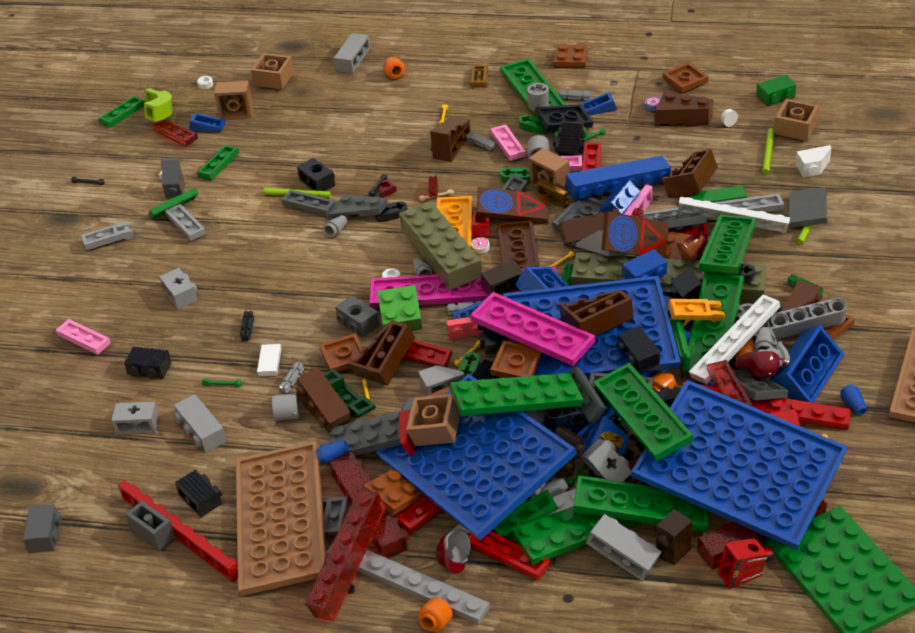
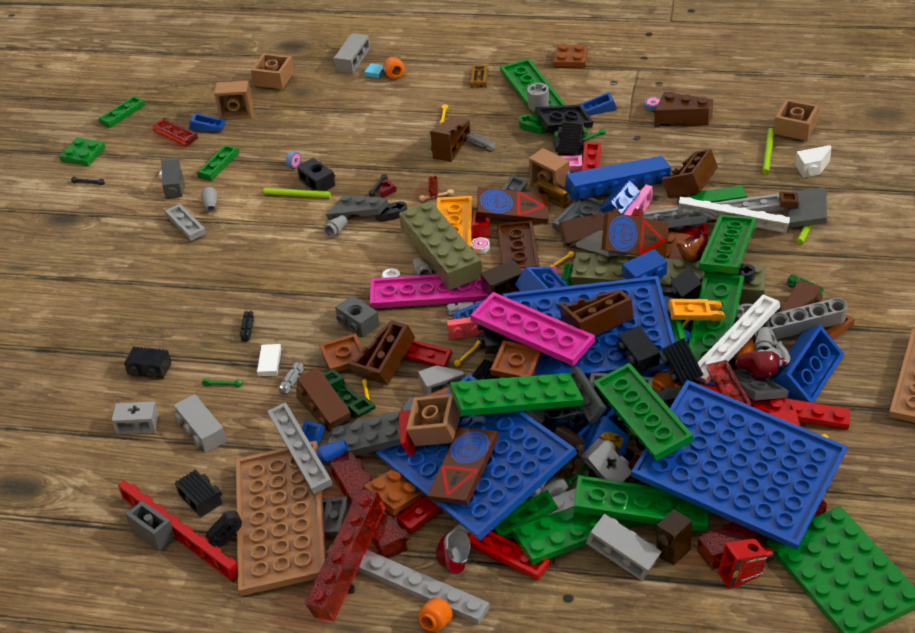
dark grey brick [23,504,62,553] -> none
bright pink plate [56,319,111,355] -> none
light grey plate [81,222,134,250] -> none
lime arch [144,88,173,122] -> none
green tile [148,187,199,220] -> none
light grey brick [159,268,198,309] -> none
white tile [197,76,213,89] -> none
light grey piece [272,393,300,422] -> none
dark grey plate [281,189,336,216] -> none
bright green brick [377,285,422,331] -> none
green beam [458,352,480,376] -> none
bright pink plate [490,125,526,161] -> none
green beam [500,168,530,184] -> none
light grey piece [528,135,550,161] -> none
light grey axle [559,89,591,101] -> none
dark orange plate [663,62,709,93] -> none
white tile [721,109,738,127] -> none
green brick [756,74,796,106] -> none
blue cone [840,384,868,416] -> none
none -> green plate [59,137,106,167]
none -> light grey cone [200,187,218,213]
none -> black beam [206,511,242,548]
none -> light grey plate [267,402,333,494]
none -> tile [286,151,301,168]
none -> blue plate [302,420,326,446]
none -> medium azure tile [365,63,384,79]
none -> reddish brown tile [427,428,499,505]
none -> black brick [660,338,704,386]
none -> reddish brown tile [778,191,799,208]

